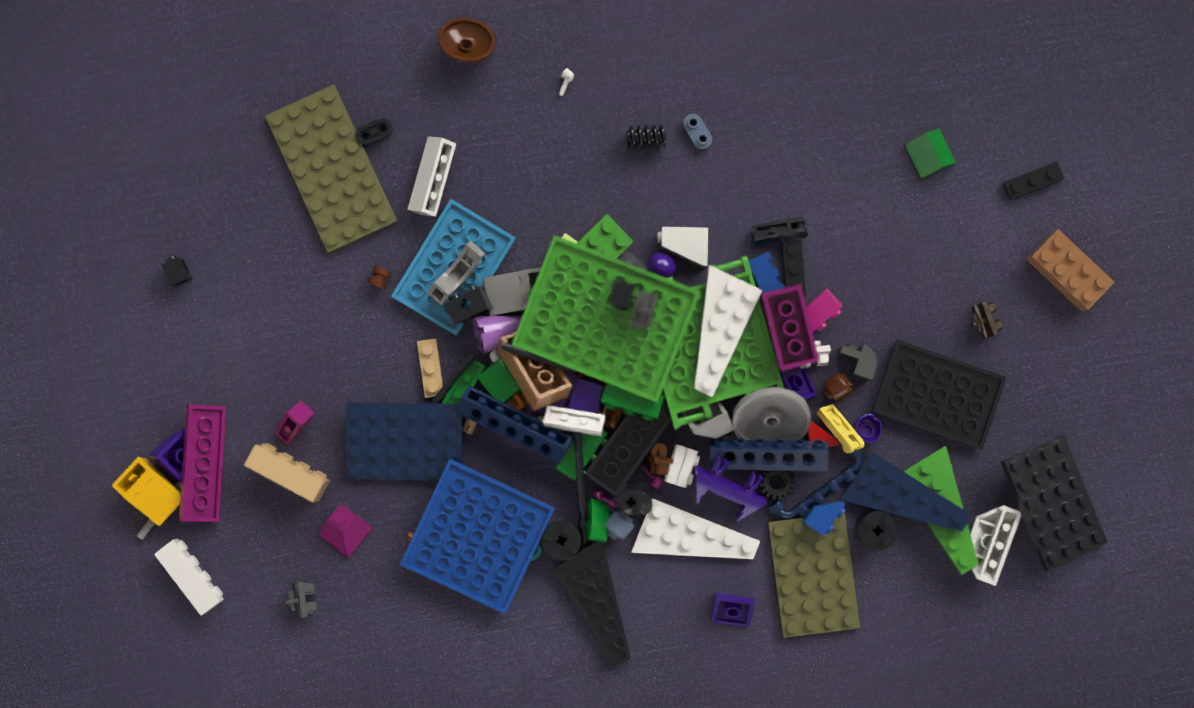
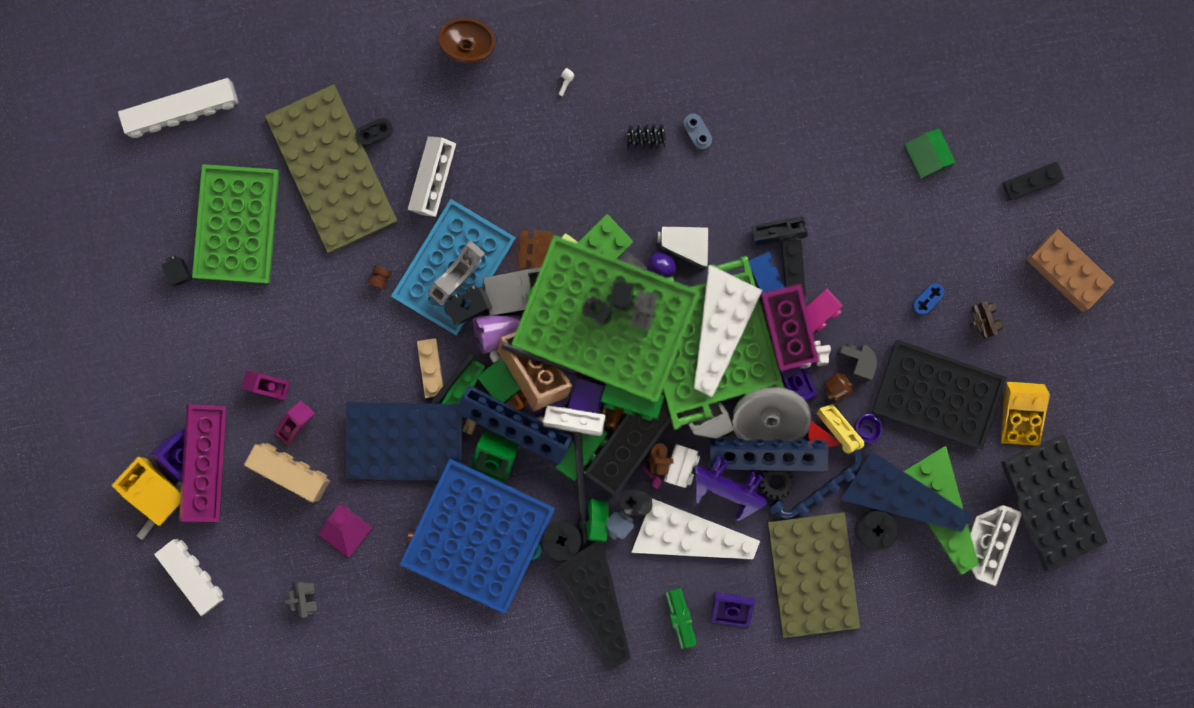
magenta hand [592,486,616,507] -> none
blue slope [802,501,845,536] -> none
none -> white brick [118,78,239,138]
none -> bright green plate [192,164,279,284]
none -> magenta slope [241,370,290,400]
none -> green slope [471,432,520,484]
none -> clear orange plate [517,229,554,269]
none -> black brick [582,296,615,326]
none -> green piece [665,588,697,649]
none -> blue beam [912,283,944,315]
none -> yellow slope [1001,382,1050,446]

